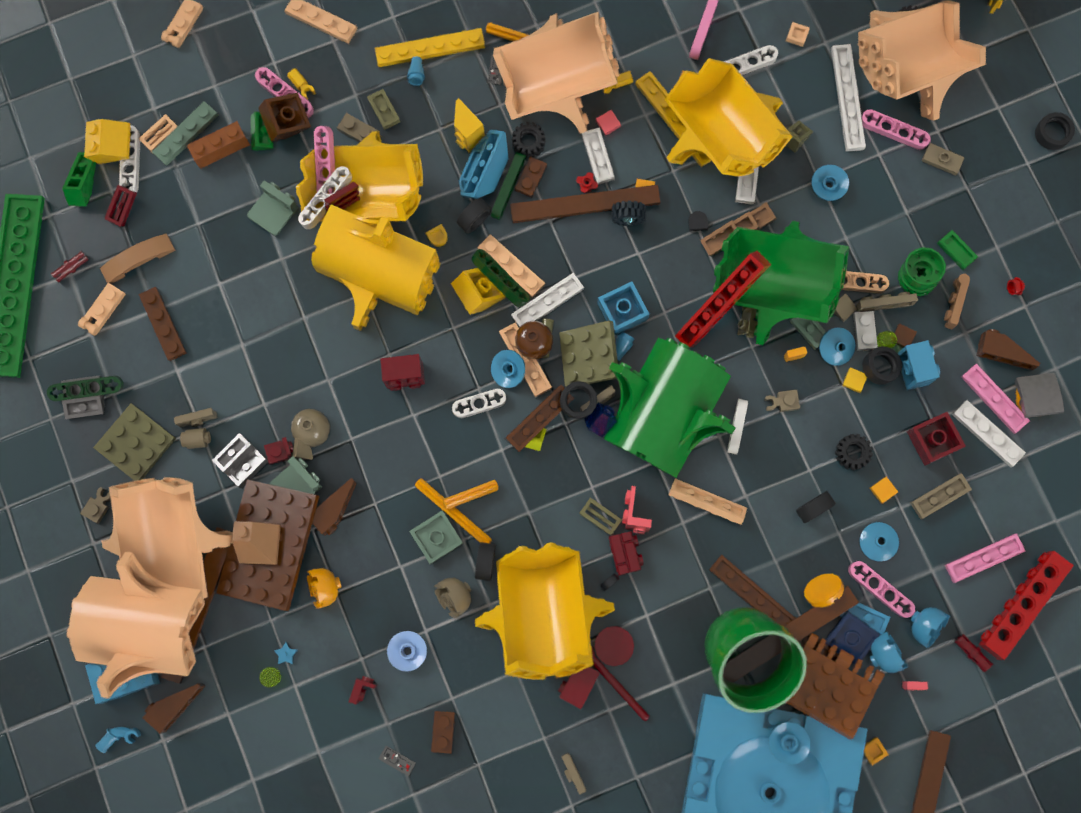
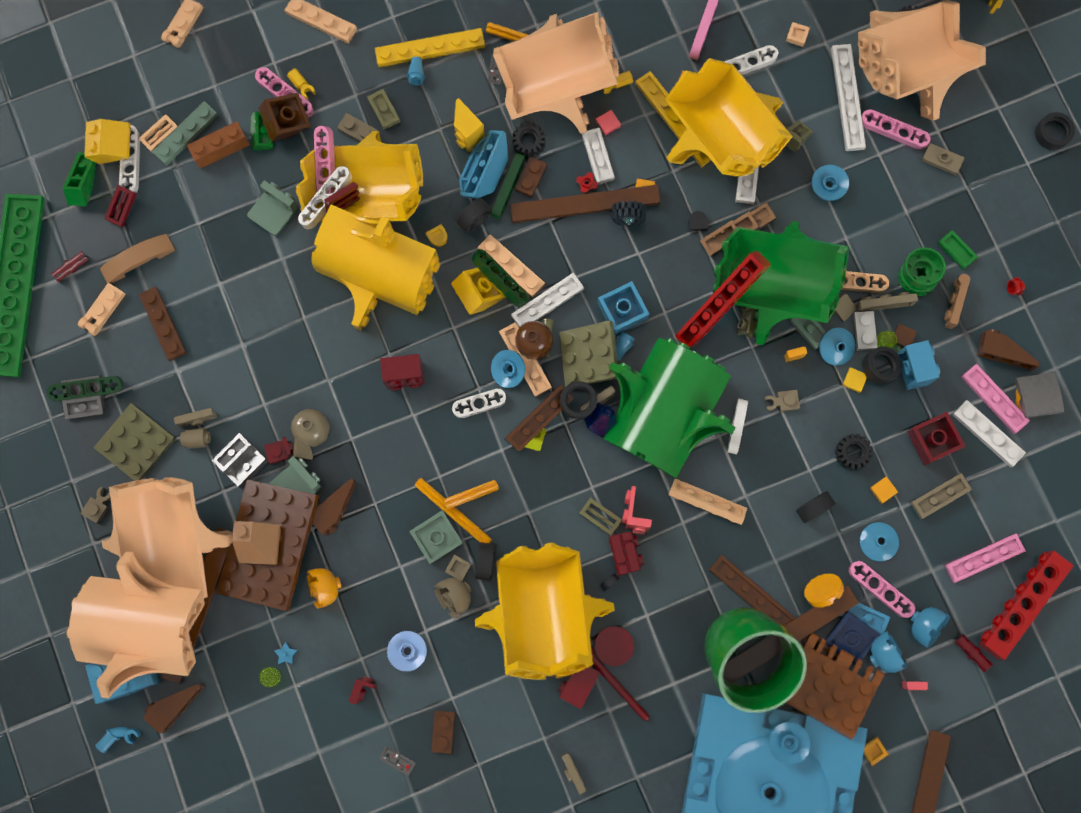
none -> dark tan plate [445,555,472,582]

